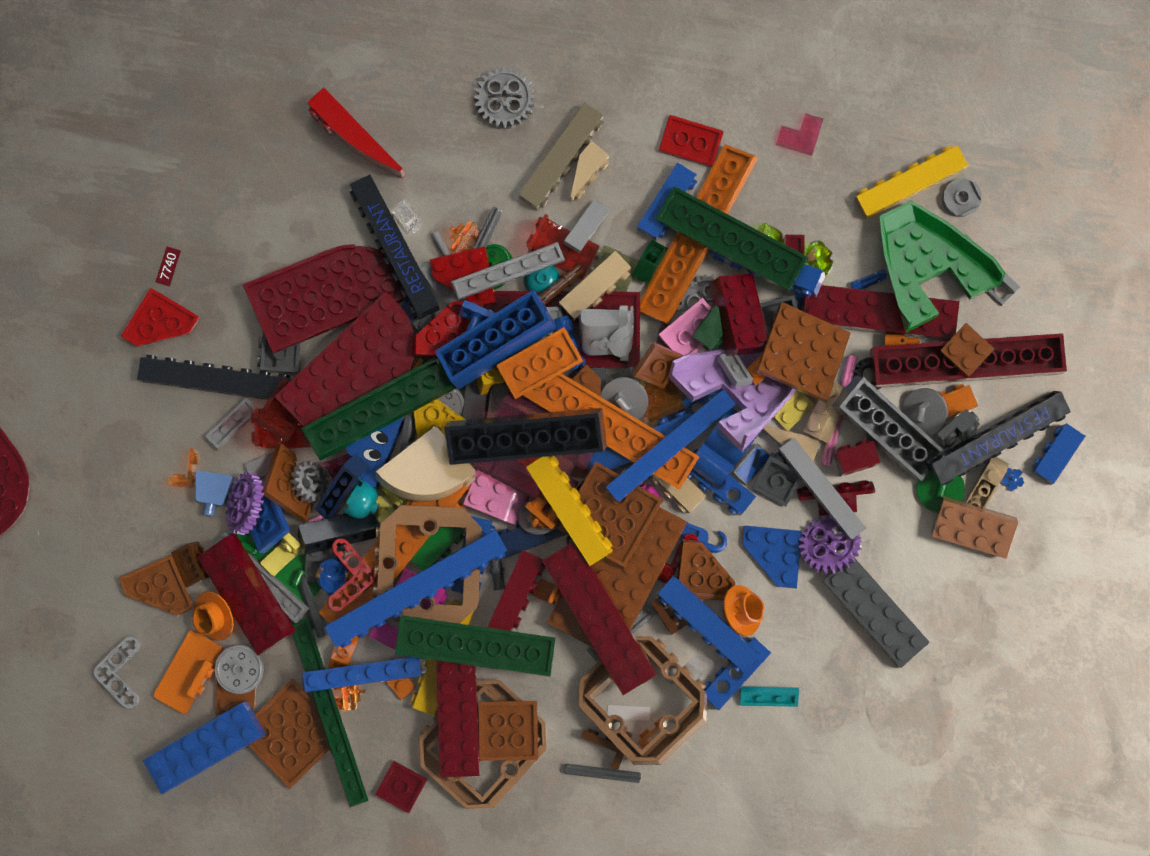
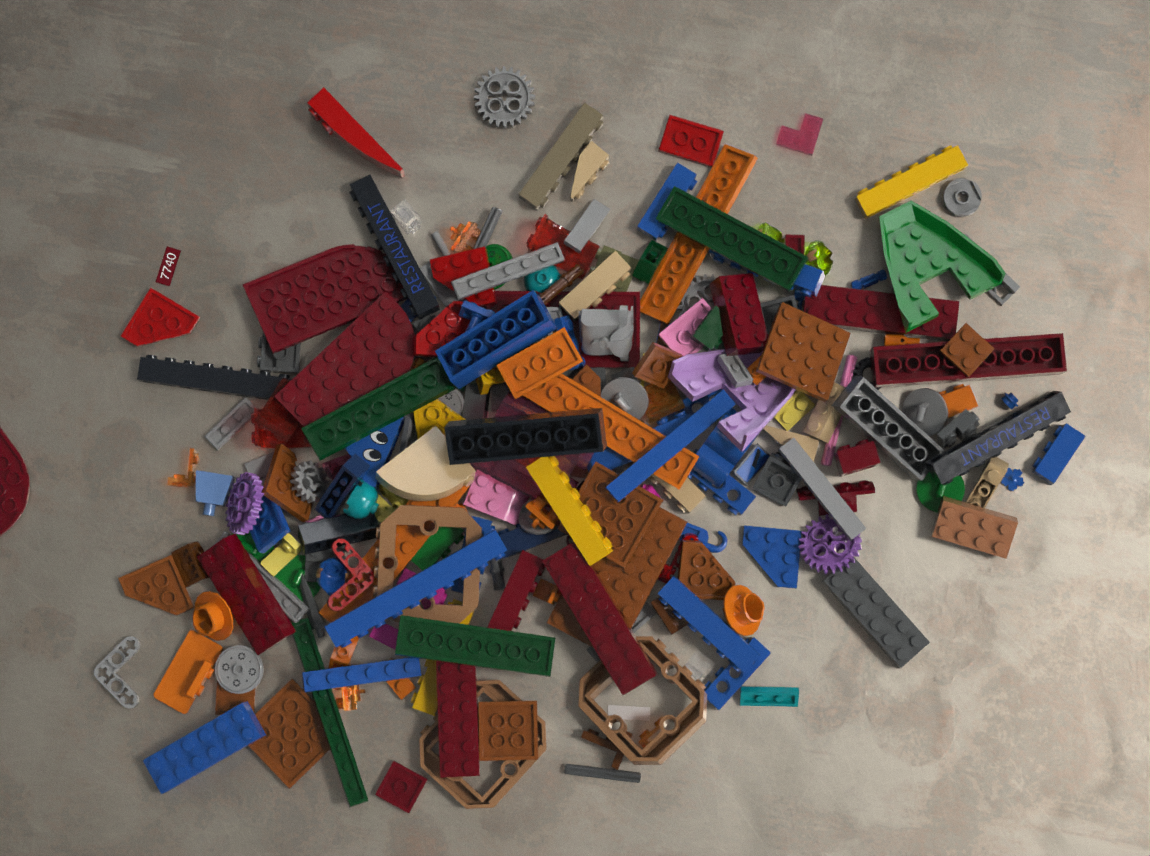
none -> blue plate [1001,392,1019,410]

